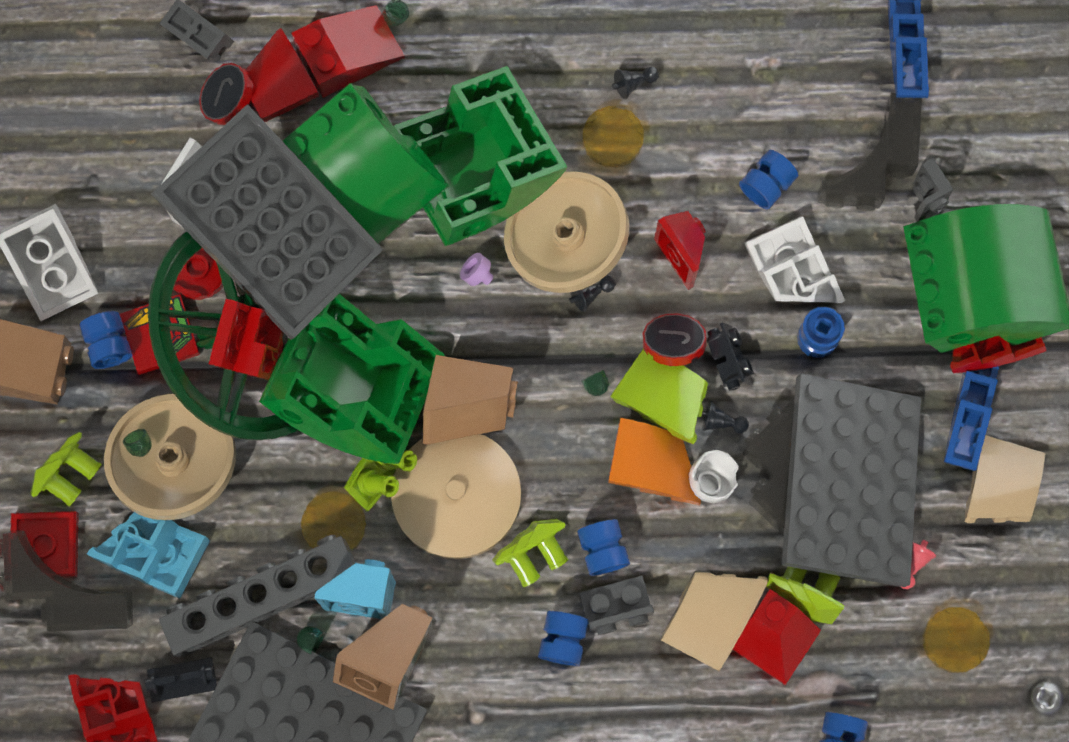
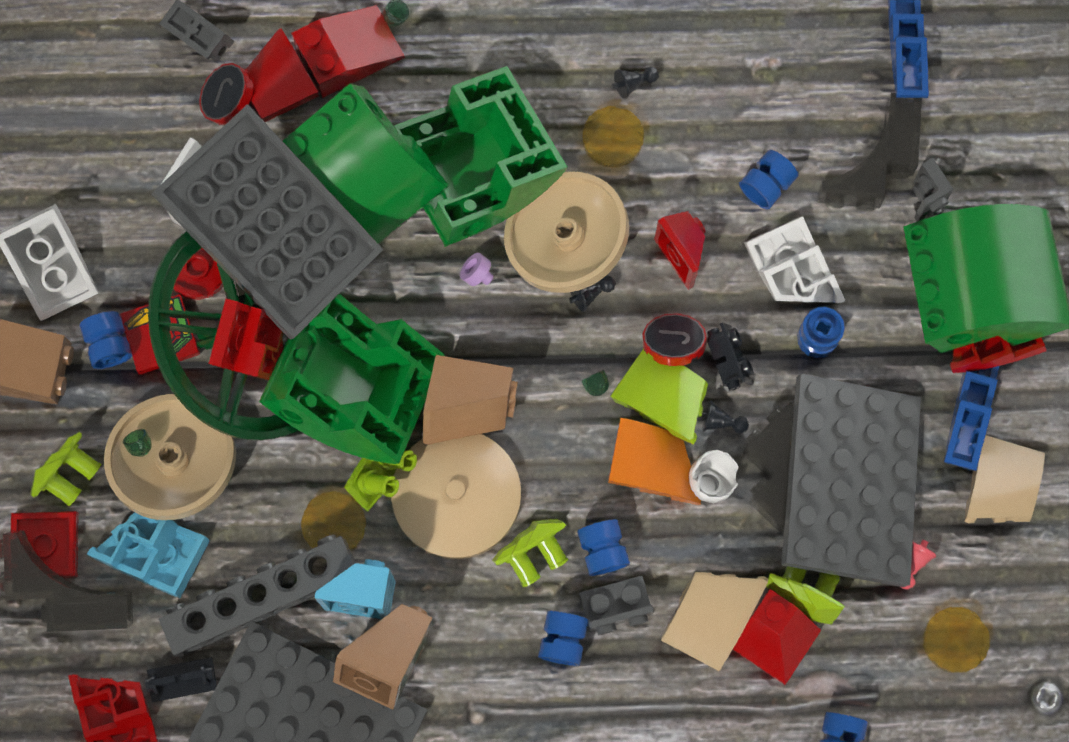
clear green hinge [297,626,325,655] -> none

